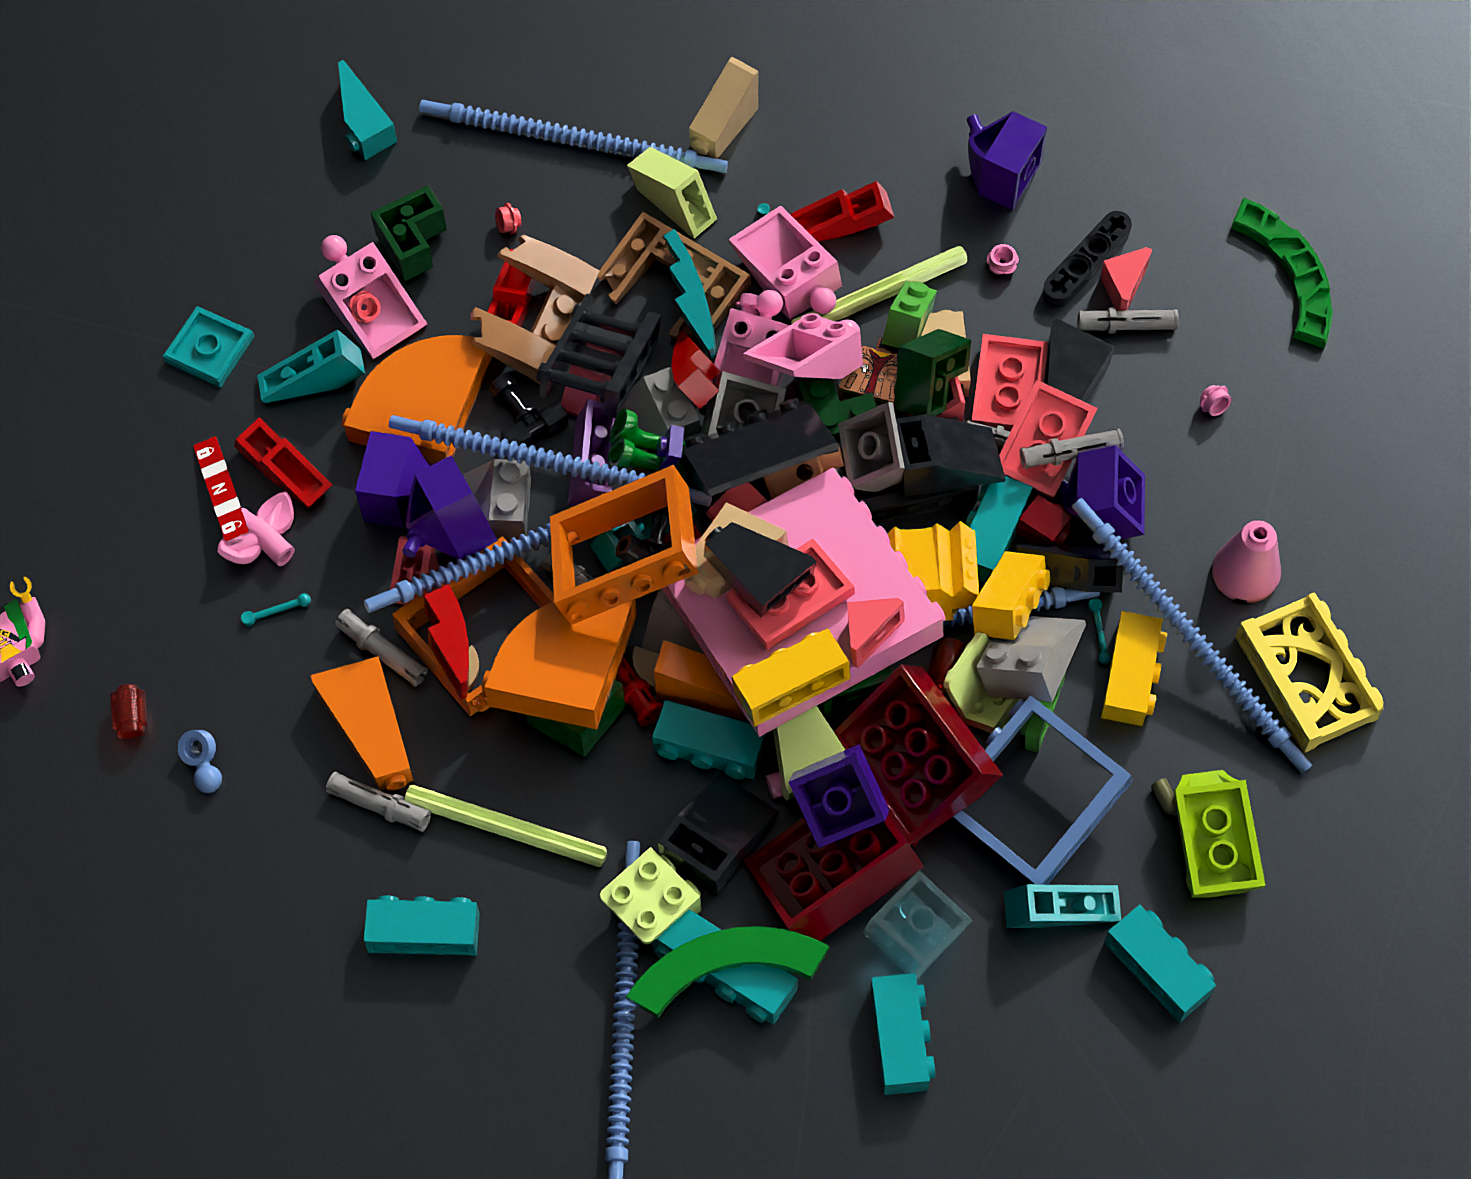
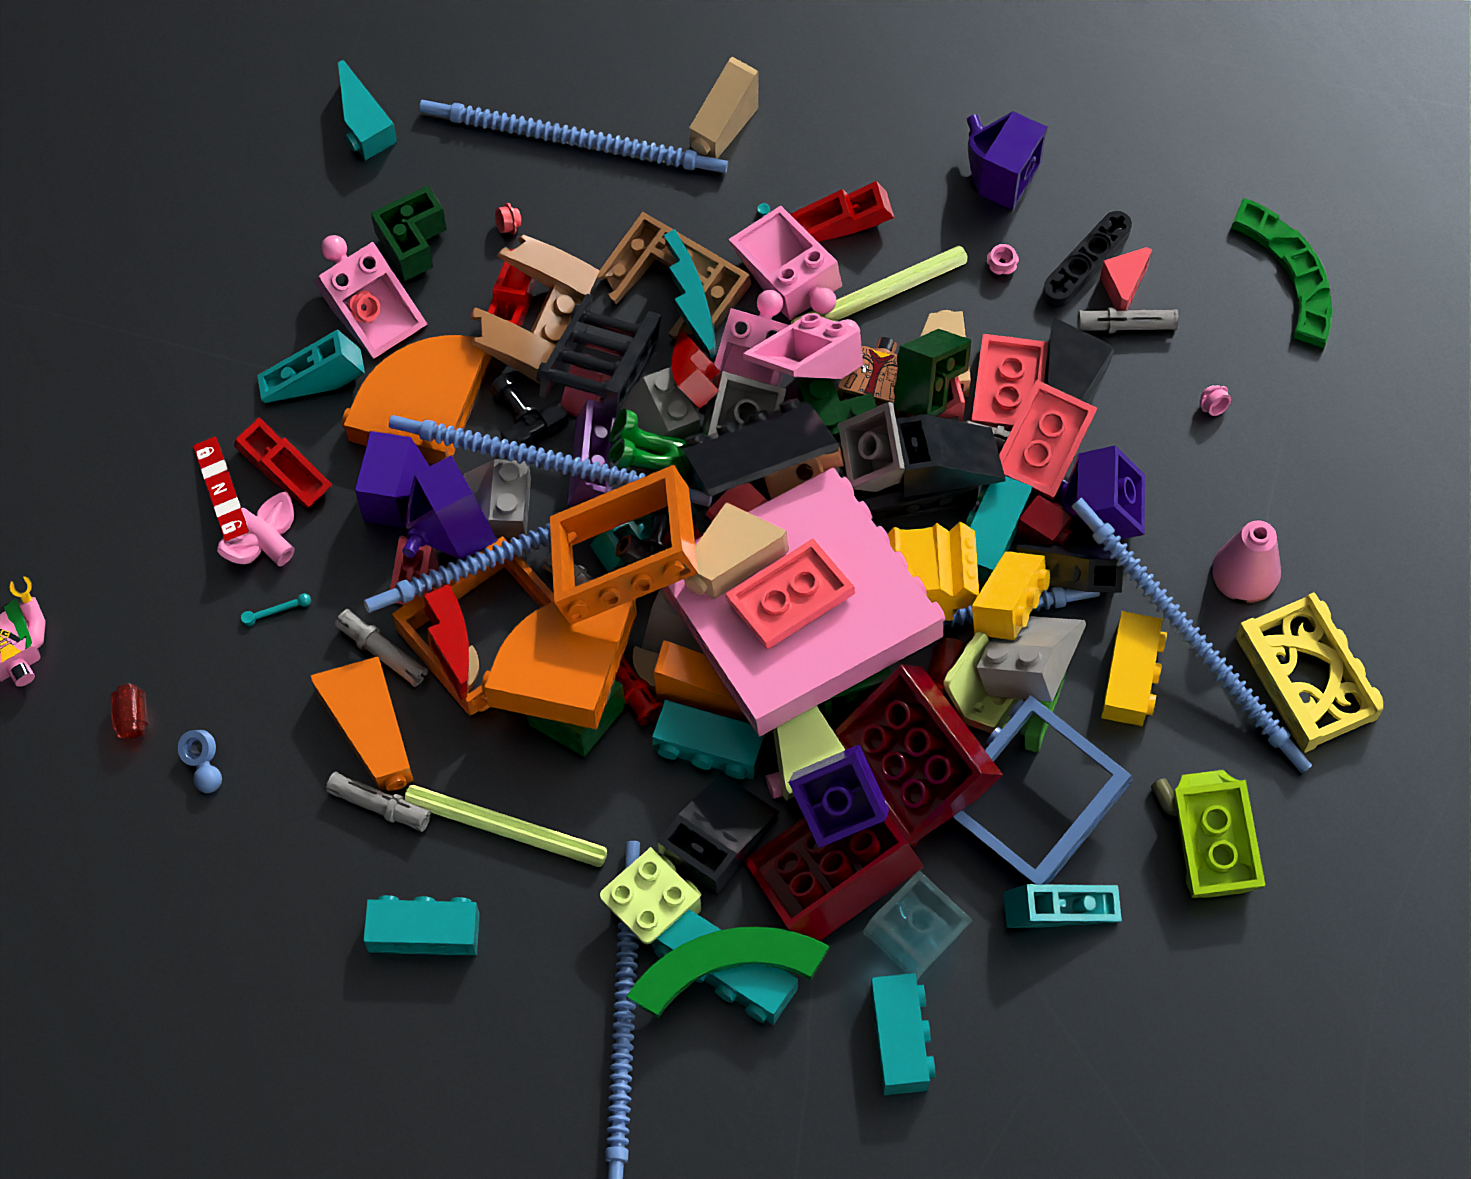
teal tile [162,306,255,388] -> none
yellowish green slope [627,147,717,238] -> none
dark purple plate [656,425,684,470] -> none
black slope [704,522,817,618] -> none
yellow brick [731,628,851,726] -> none
bright pink plate [735,293,760,316] -> none
coral slope [847,598,905,668] -> none
bright green piece [882,281,937,348] -> none
light grey pin [1019,428,1124,469] -> none
teal hinge [1088,598,1112,665] -> none
teal brick [1104,904,1216,1023] -> none

